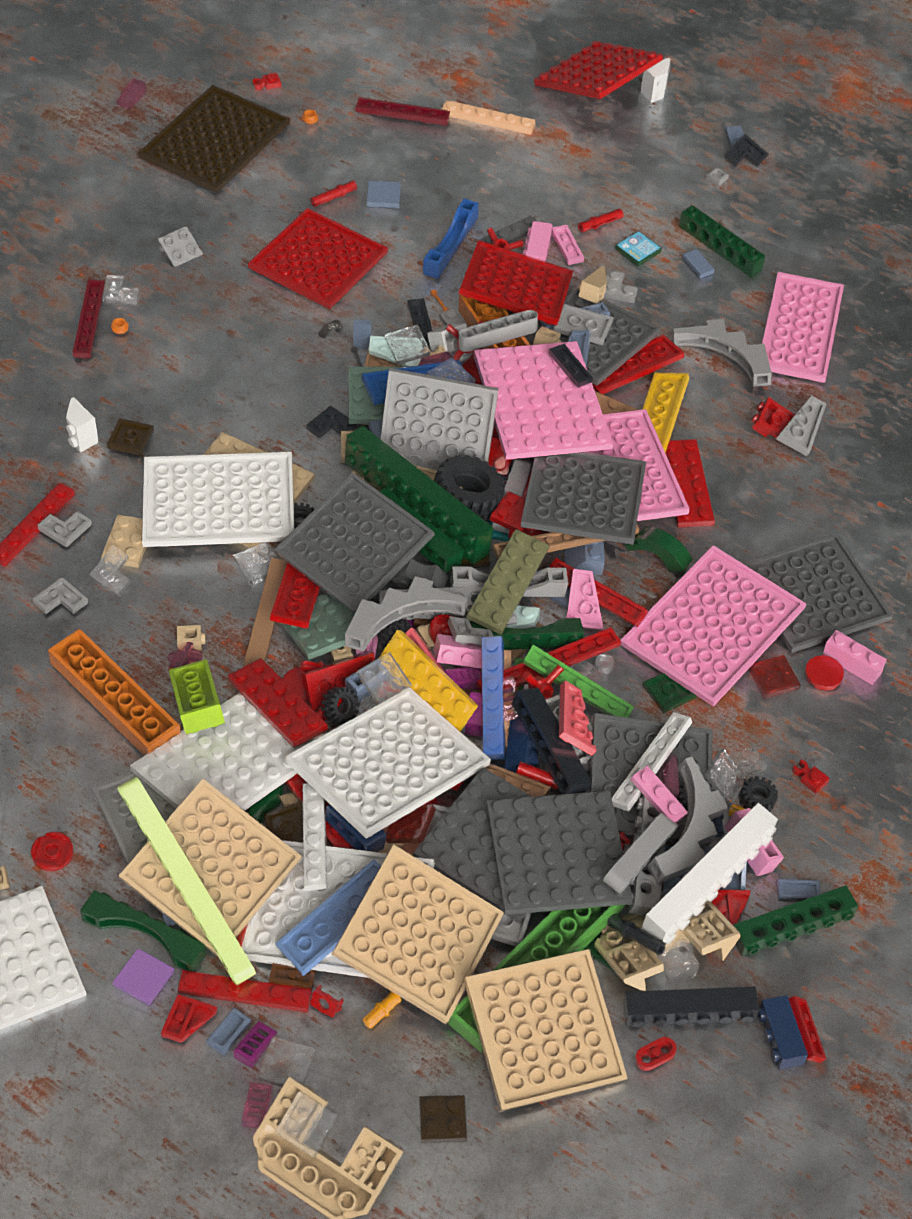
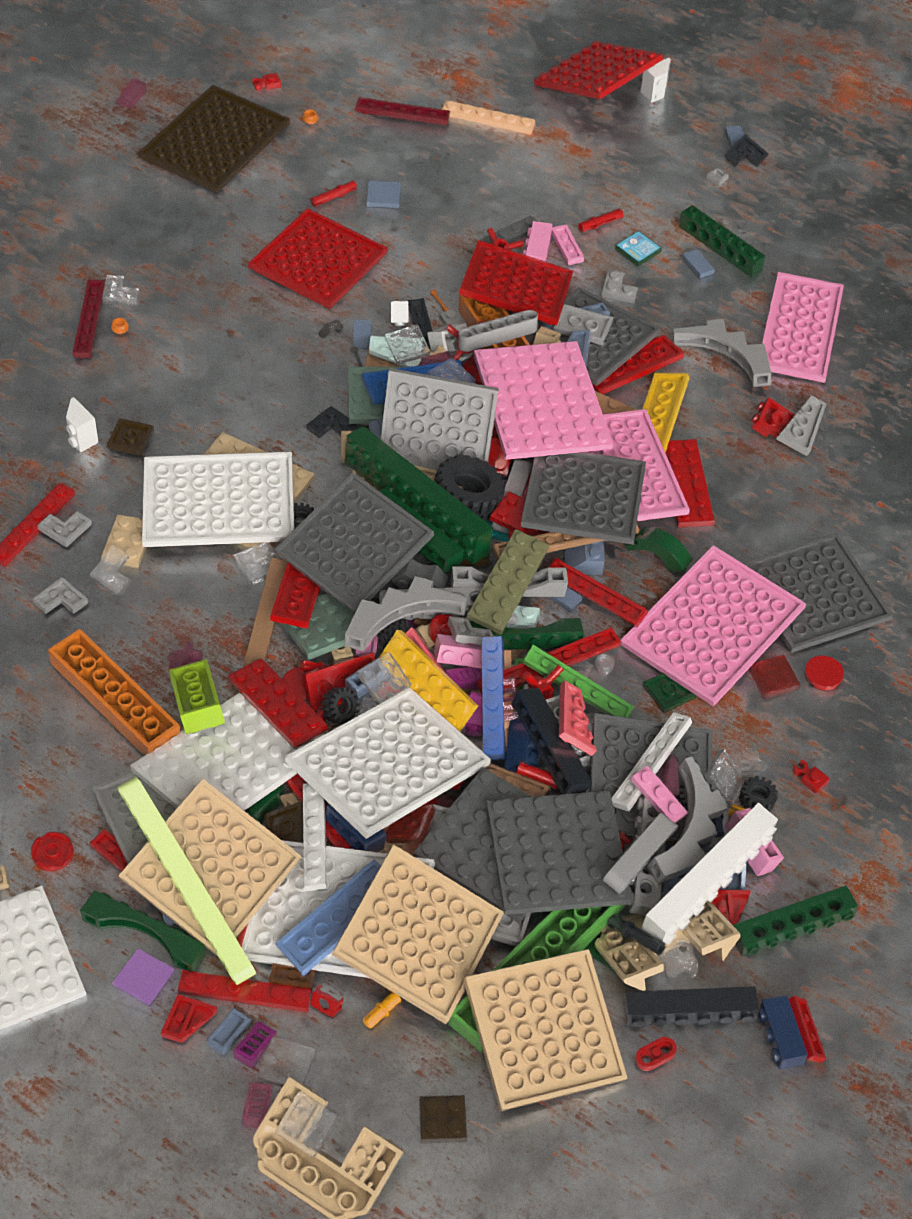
light grey hinge [157,226,203,268] -> none
tan brick [177,625,206,653] -> none
blue arch [423,198,479,279] -> none
black tile [549,344,593,388] -> none
bright pink wing [567,569,604,631] -> none
tan slope [578,266,607,303] -> none
sand blue tile [777,879,821,902] -> none
bright pink brick [823,630,887,685] -> none
none -> red plate [89,829,128,872]
none -> white slope [390,301,408,326]

